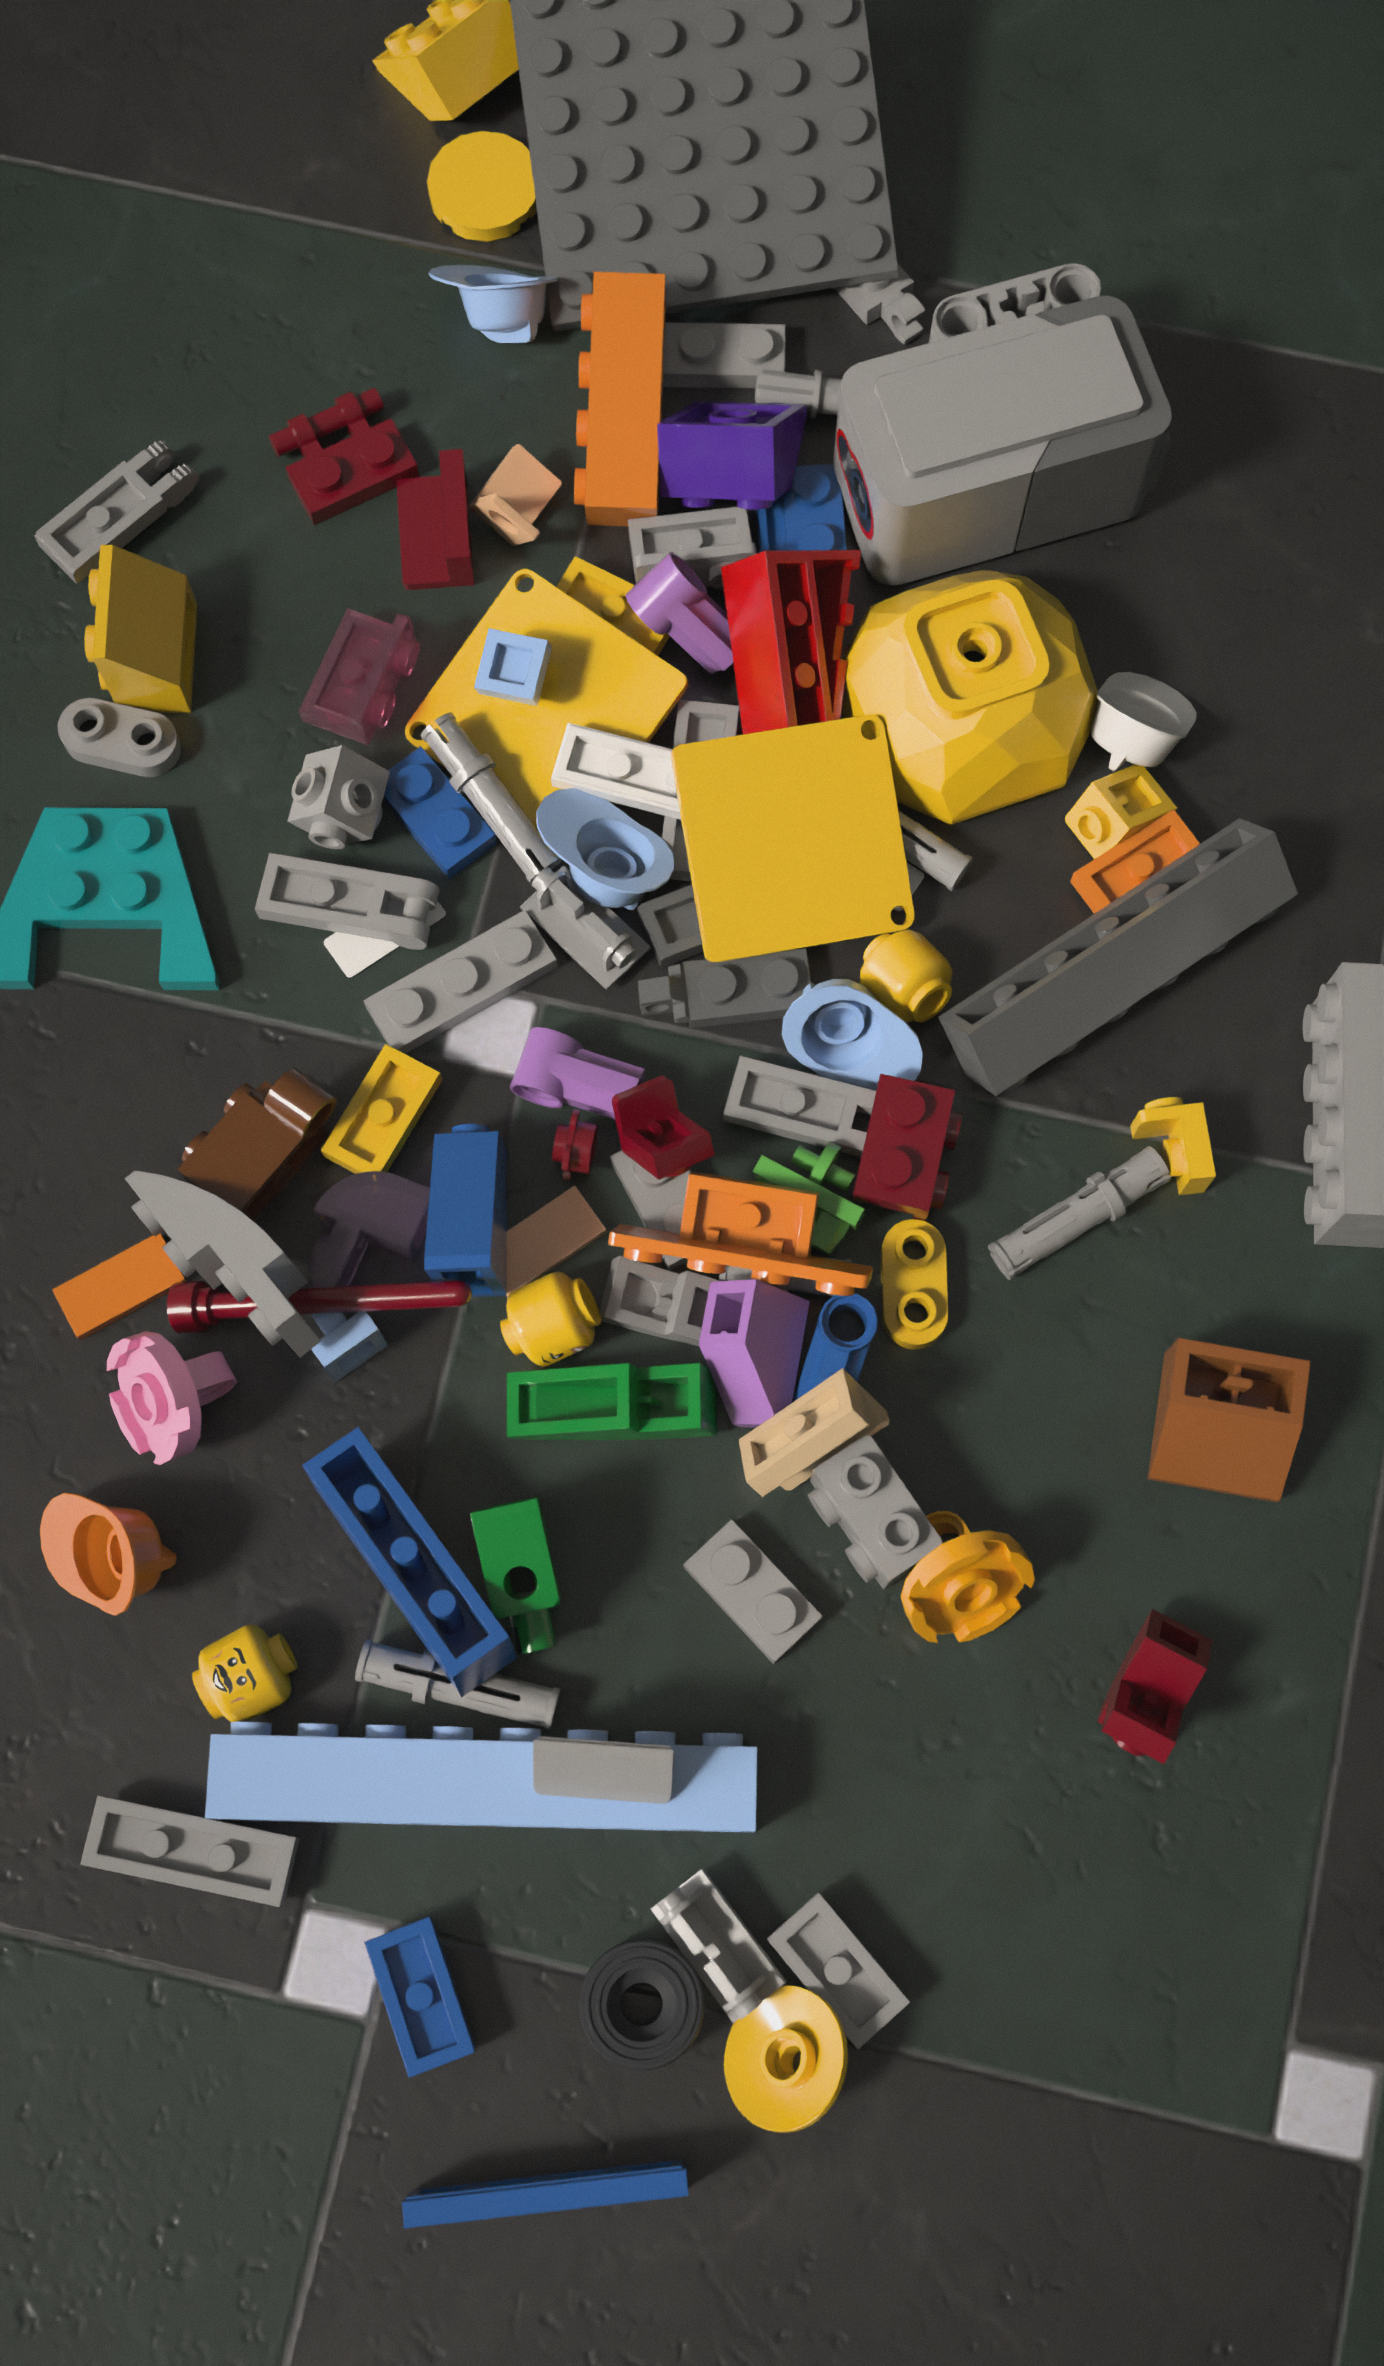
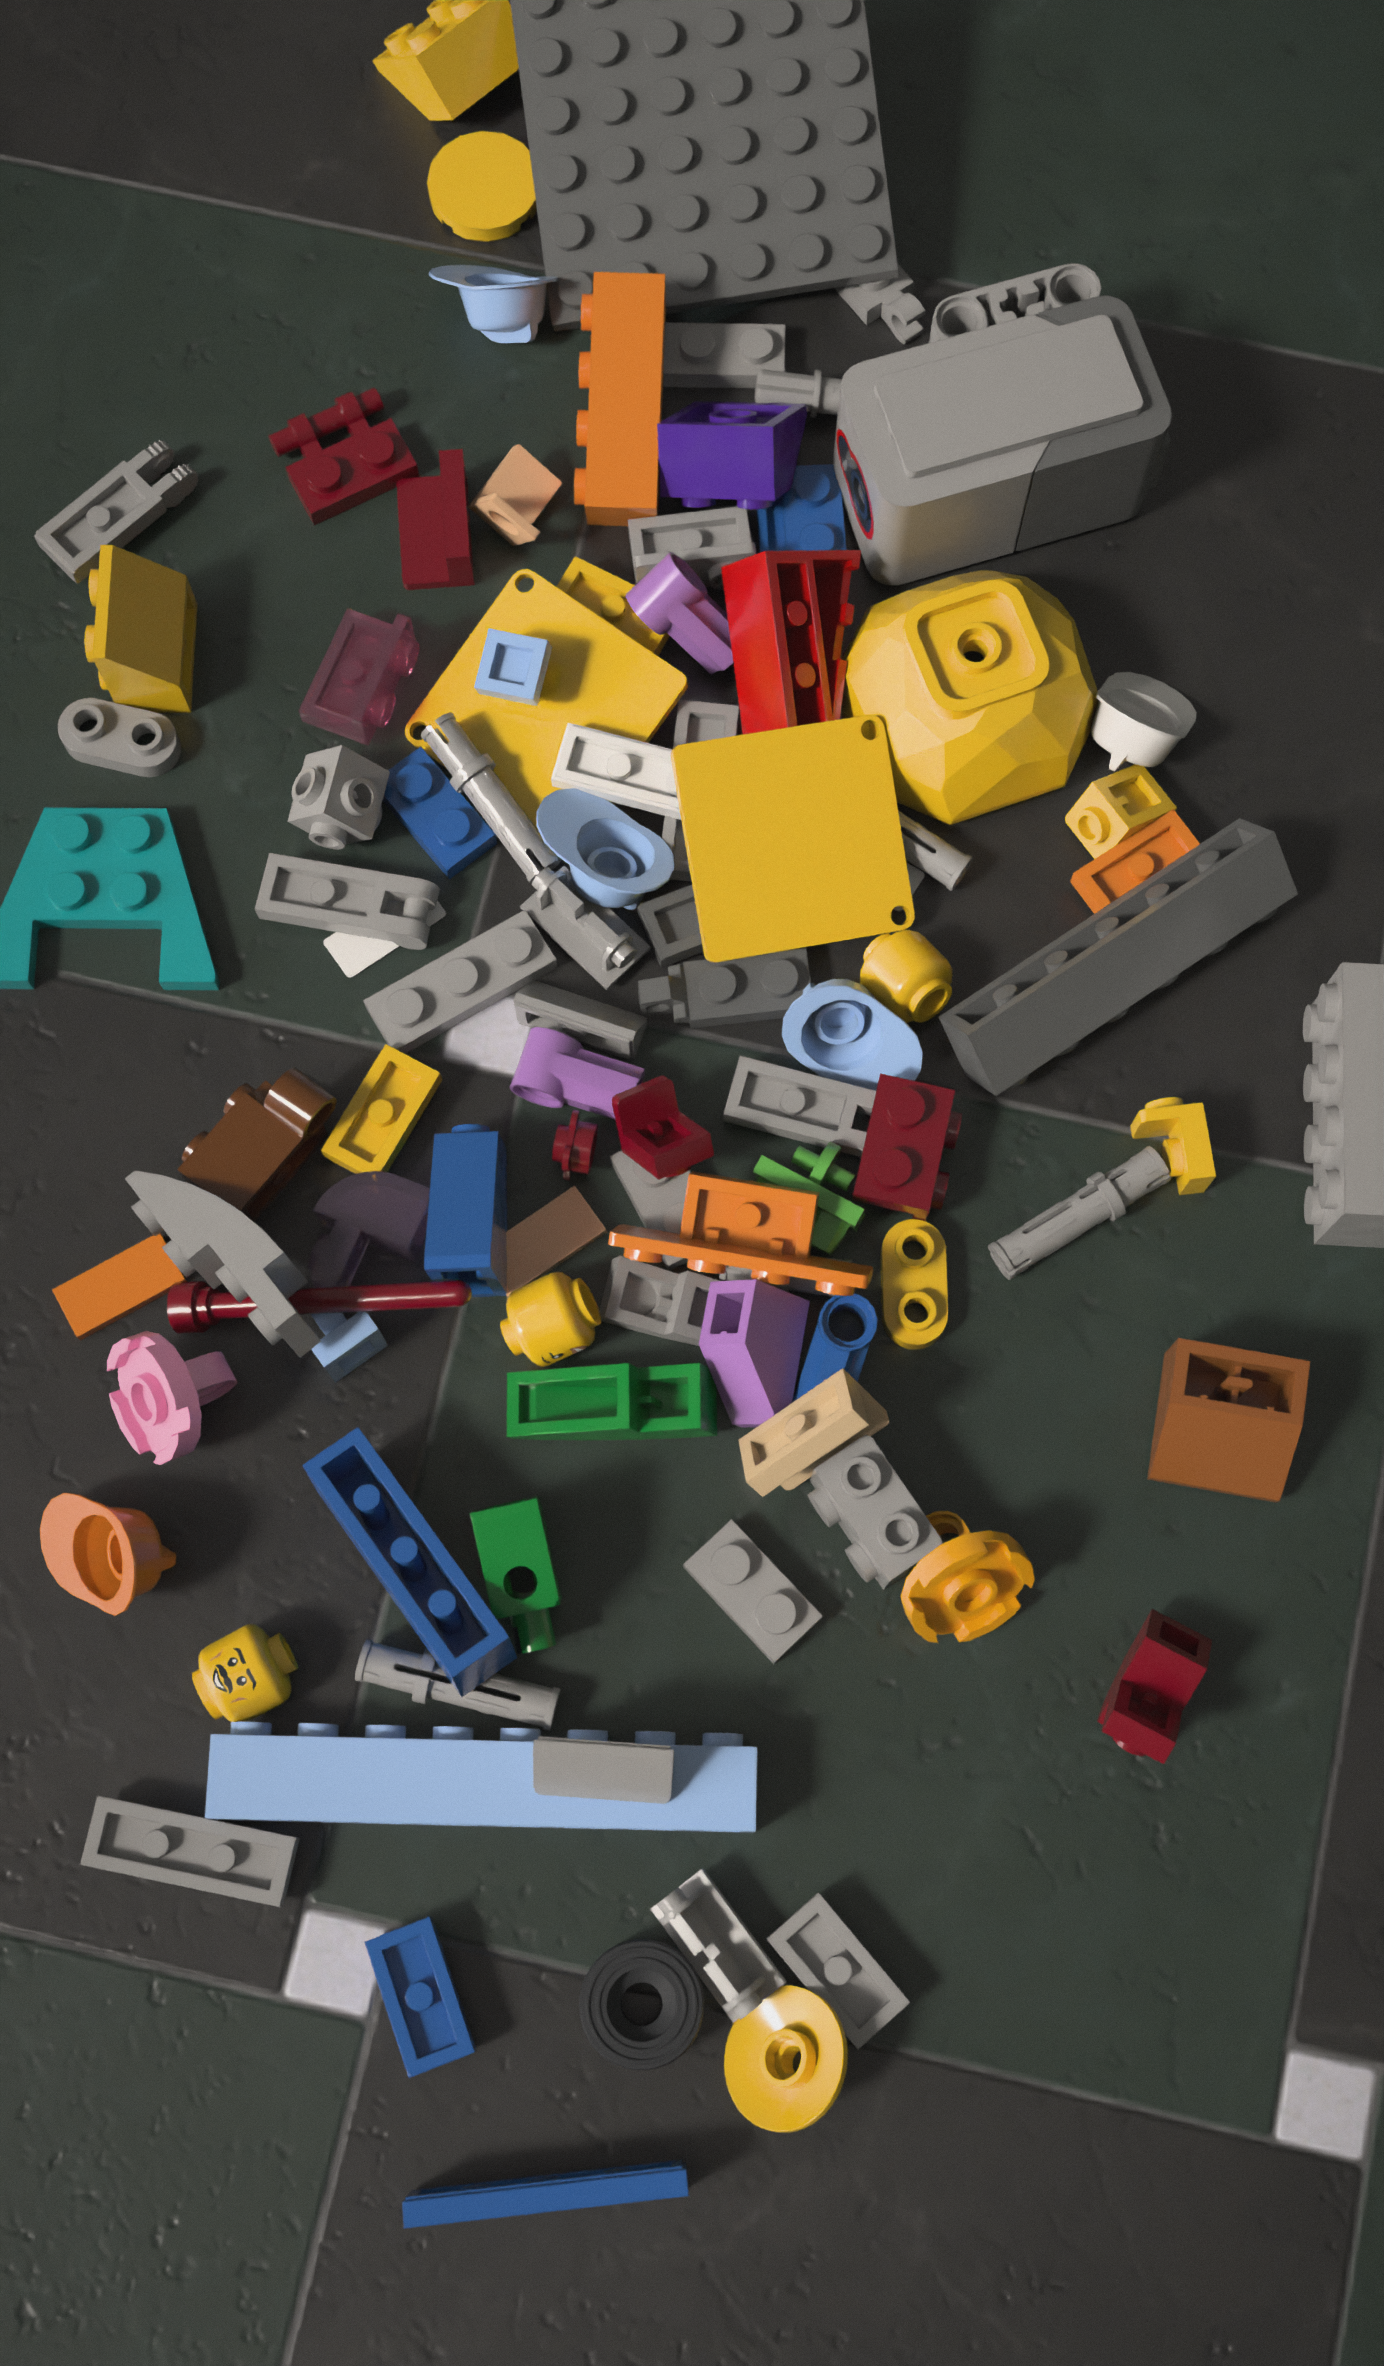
none -> light grey slope [513,981,647,1060]

